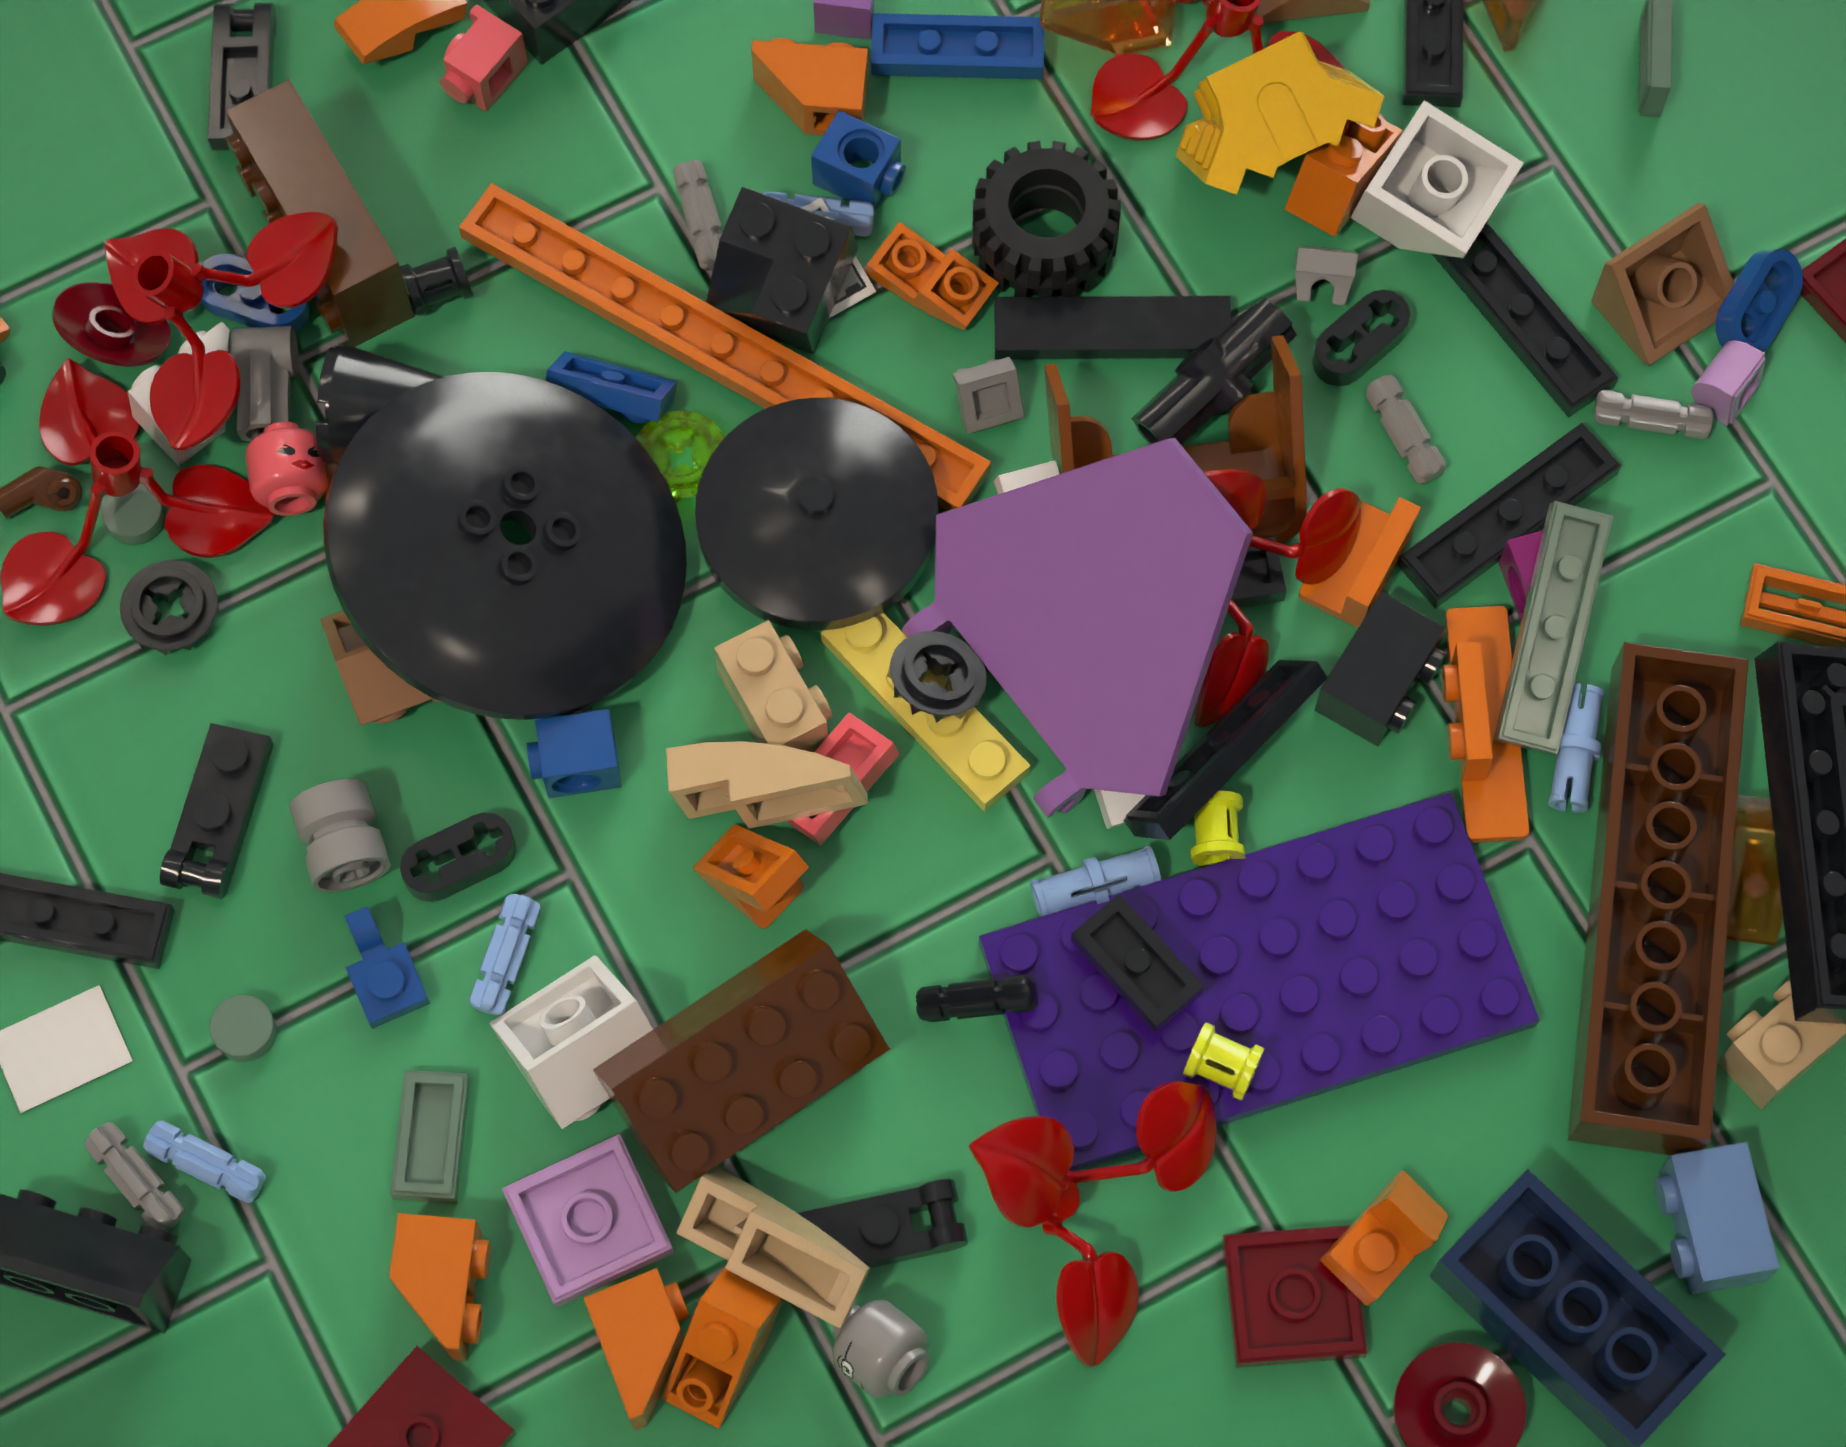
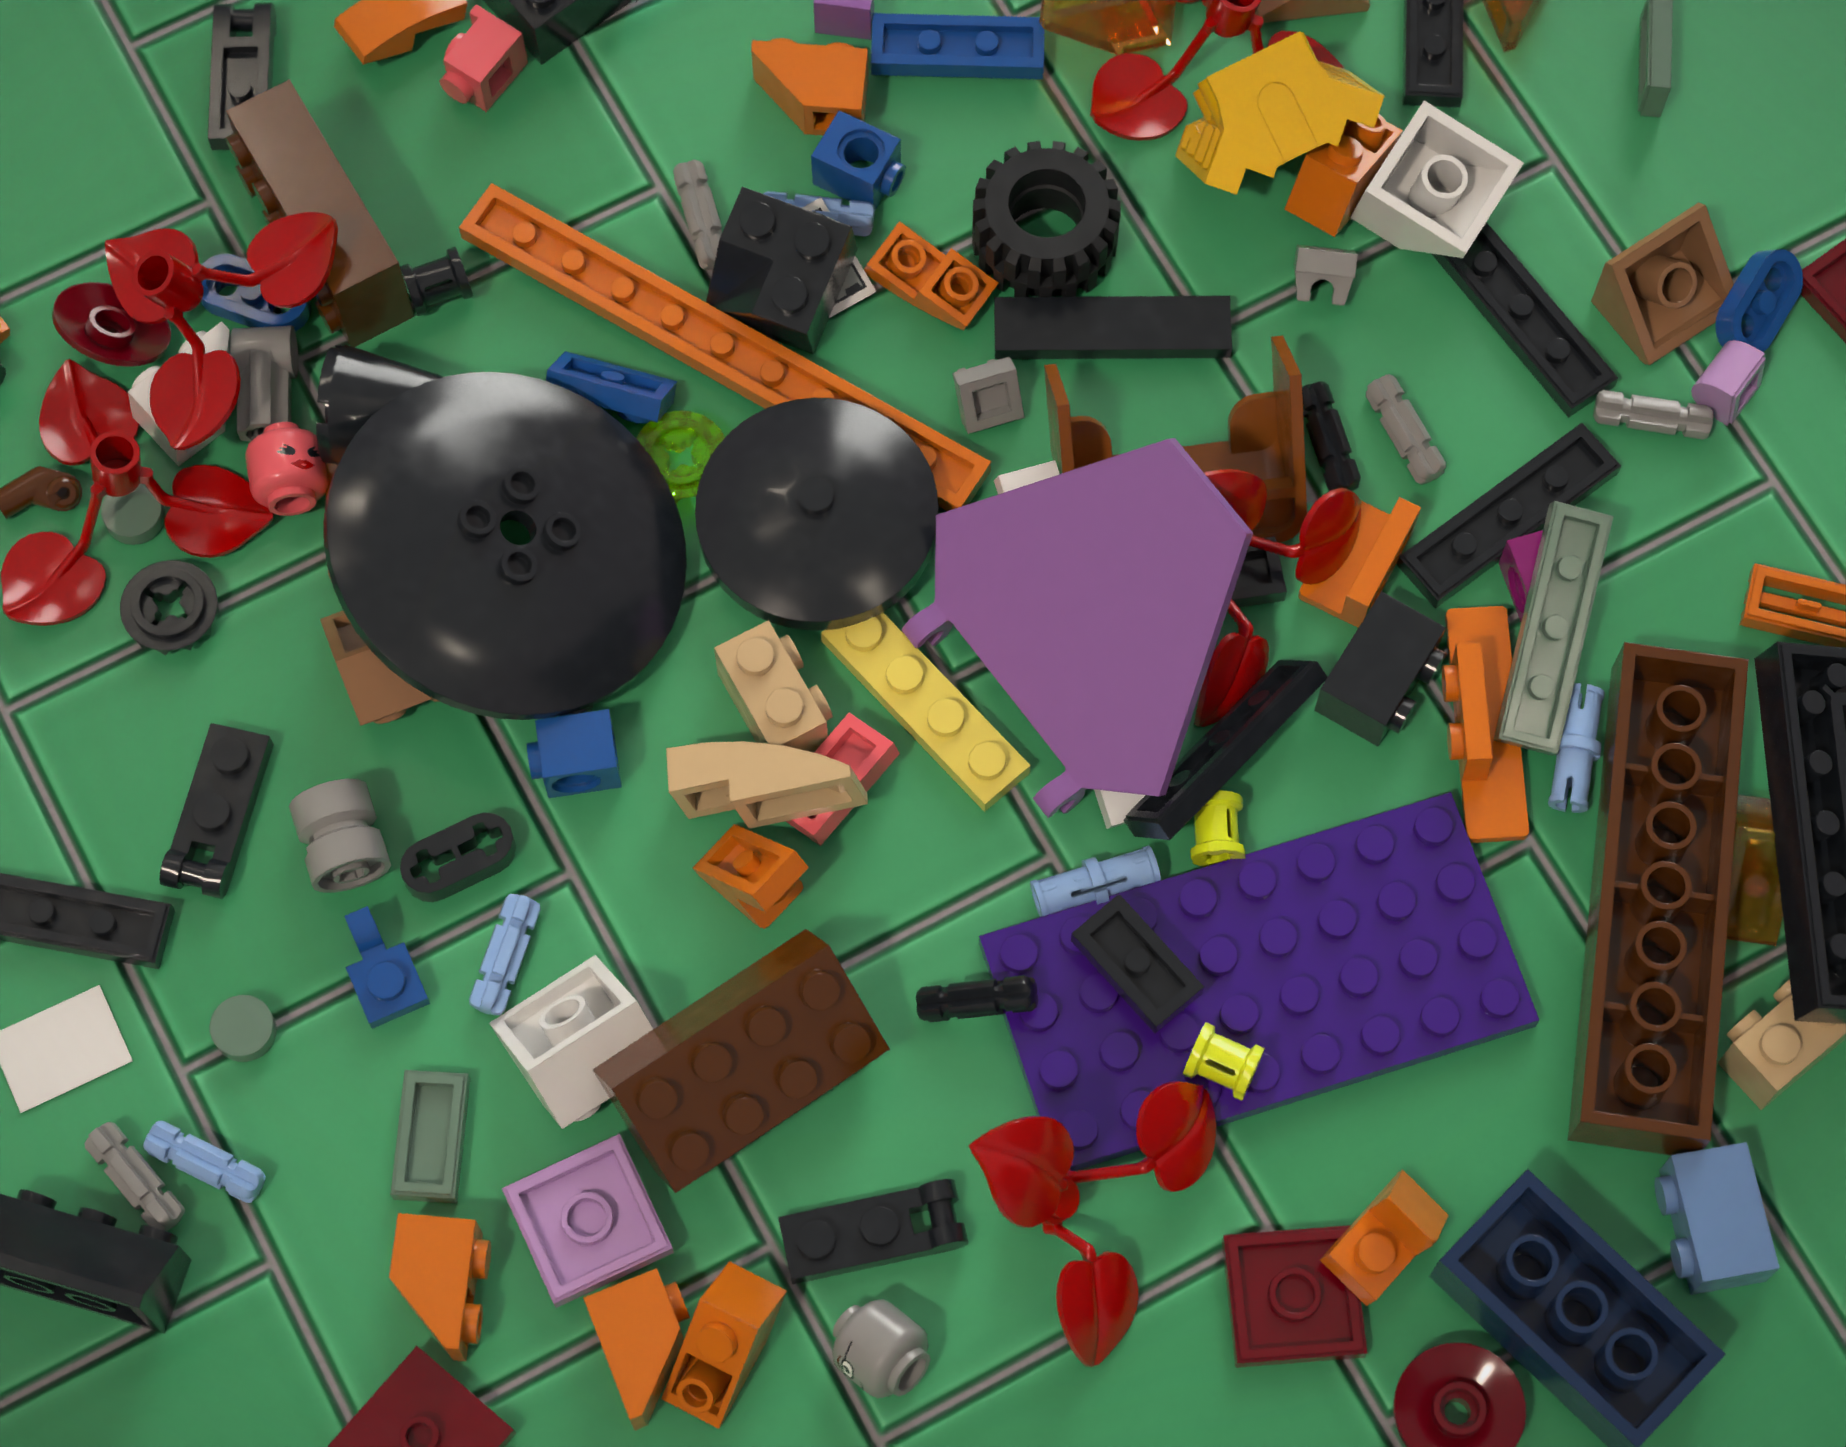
tan slope [676,1167,870,1329] -> none
black gear [887,631,987,723] -> none
black piece [1131,297,1297,445] -> none
black beam [1312,290,1410,387] -> none
none -> black axle [1302,381,1361,491]

